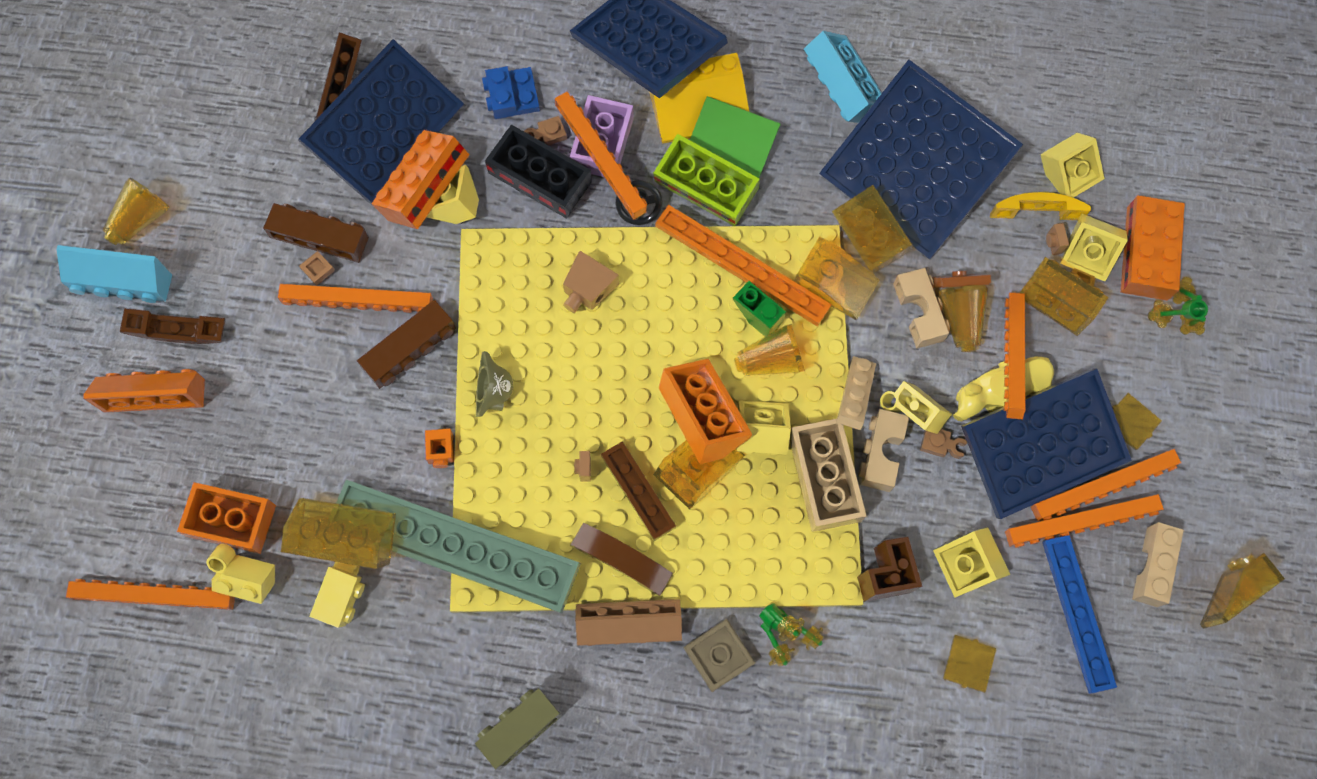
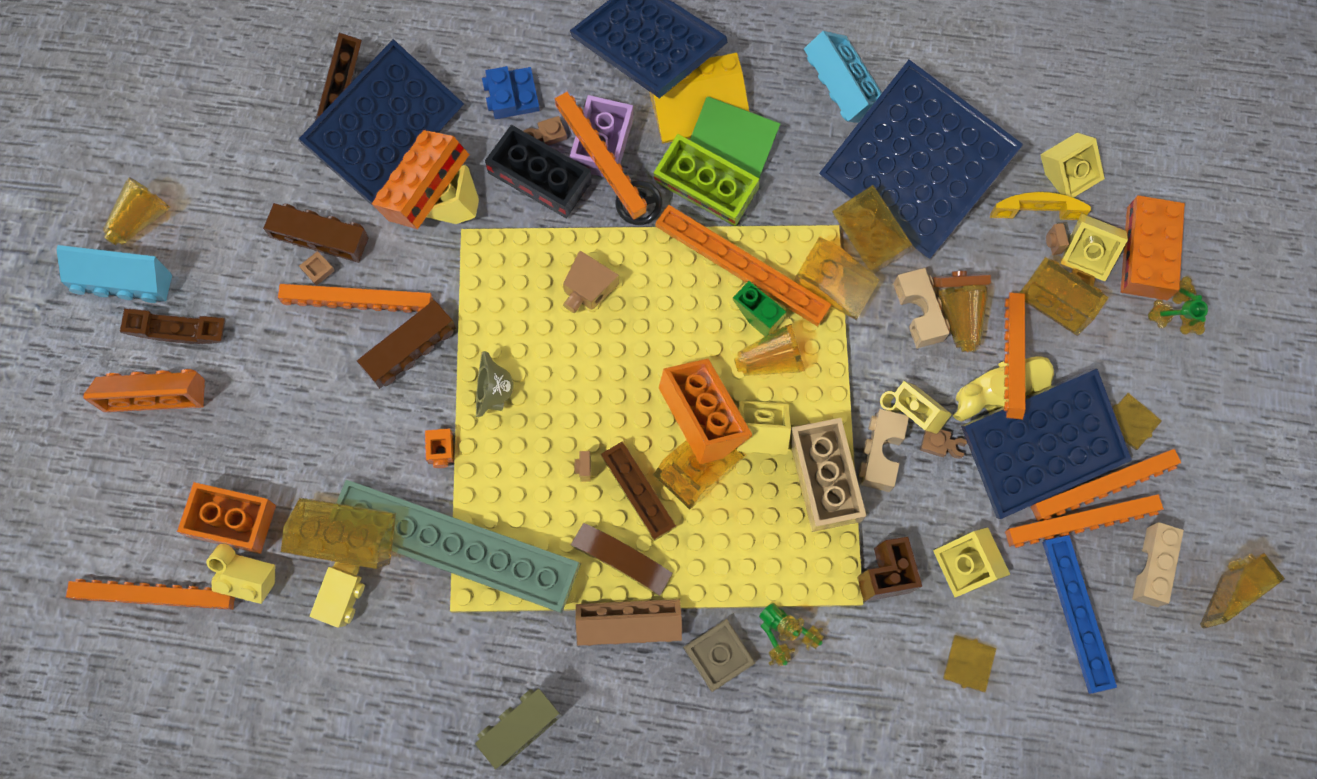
tan plate [836,356,876,430] -> none

